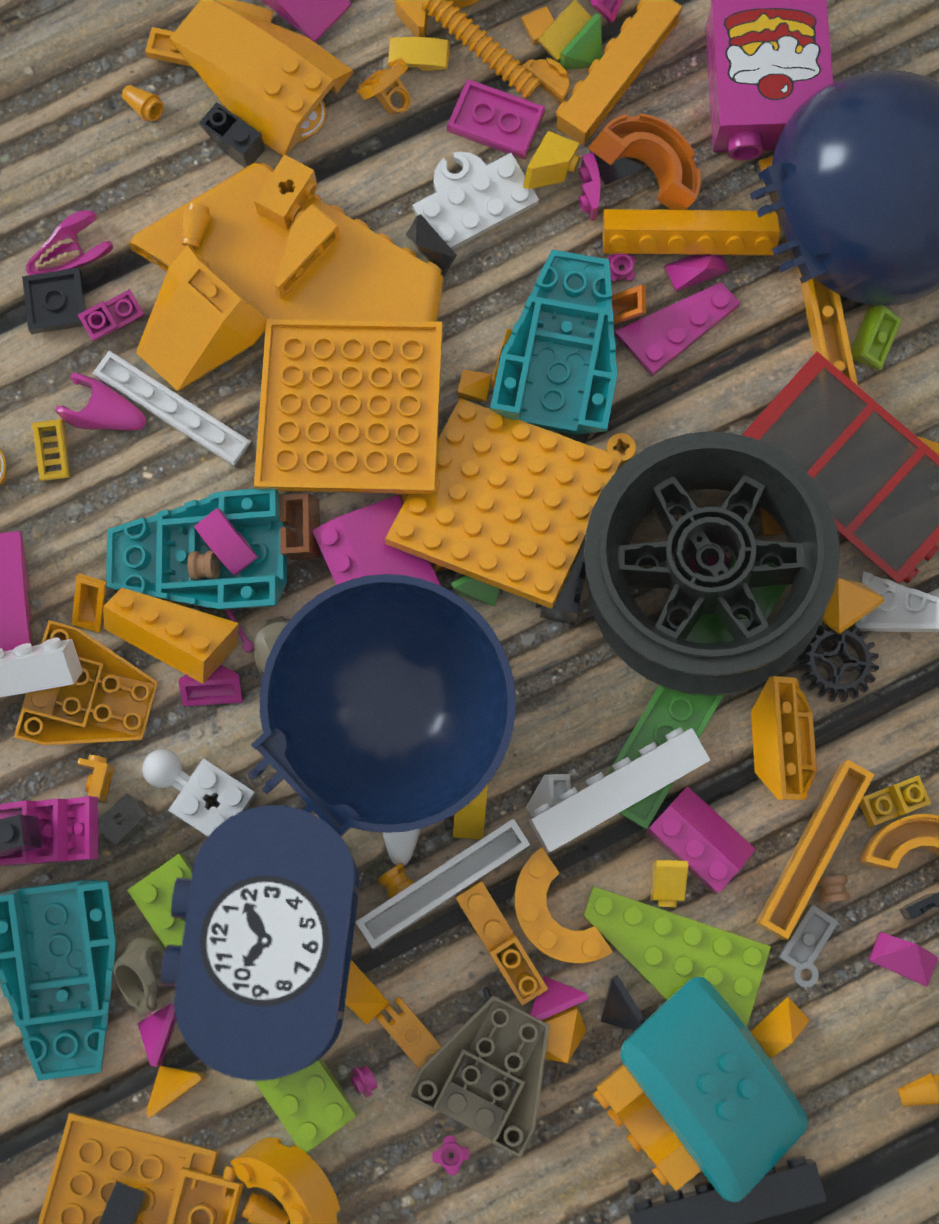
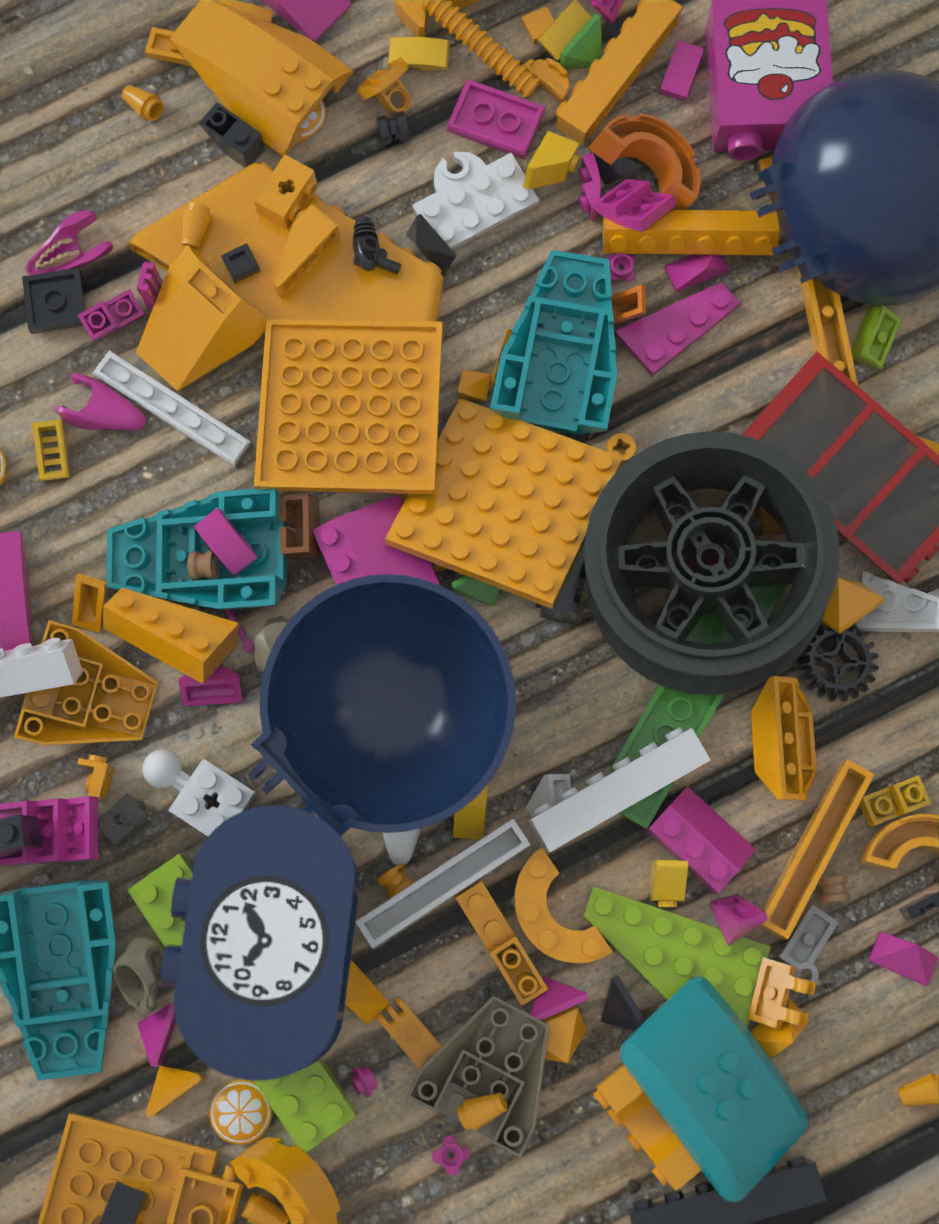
none -> dark pink tile [137,262,163,311]
none -> dish [209,1079,273,1145]
none -> black tile [221,243,261,283]
none -> black piece [353,216,401,275]
none -> black wheel [376,111,410,146]
none -> light orange cone [457,1092,508,1131]
none -> dark pink slope [593,179,676,231]
none -> dark pink tile [659,40,704,102]
none -> dark pink slope [710,894,768,946]
none -> light orange plate [748,958,816,1029]

